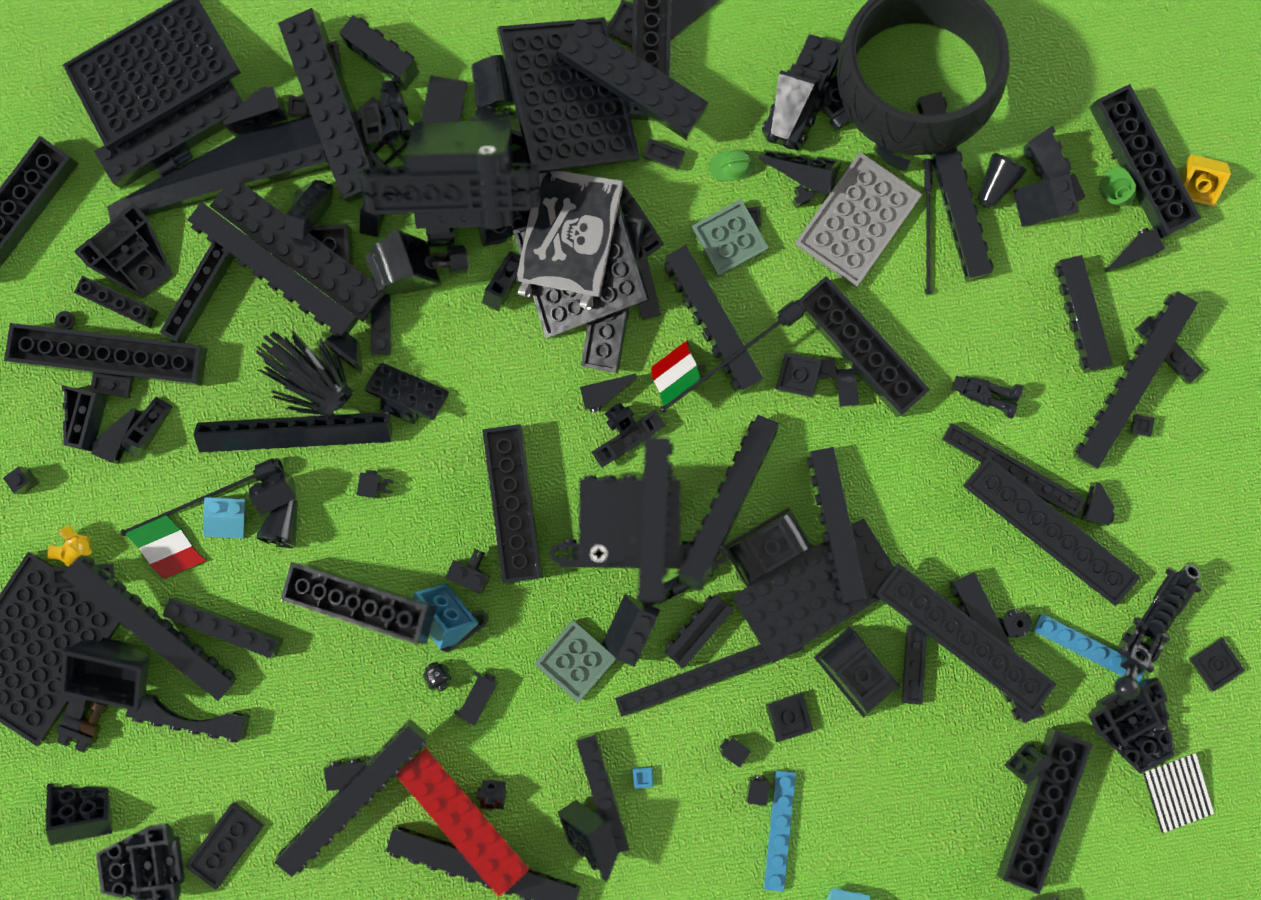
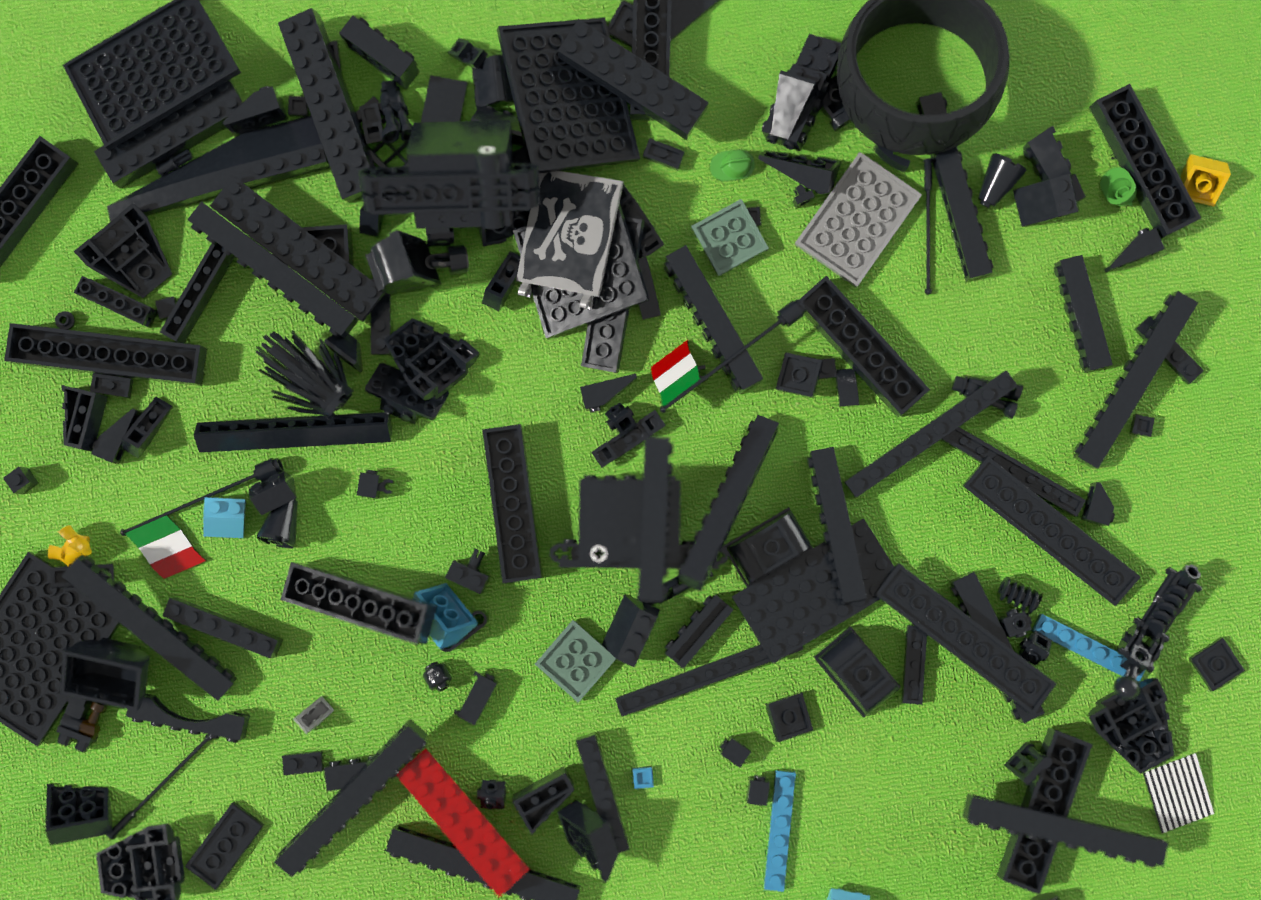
black wedge [284,180,333,240] -> none
none -> black piece [107,734,213,840]
none -> black tile [155,296,177,320]
none -> black plate [282,751,324,775]
none -> light grey slope [294,696,334,734]
none -> black wedge [384,318,480,400]
none -> black slope [448,38,488,69]
none -> black wedge [513,766,574,835]
none -> black brick [844,370,1018,498]
none -> black brick [963,793,1168,868]
none -> black piece [998,576,1043,614]
none -> black brick [1019,630,1052,666]

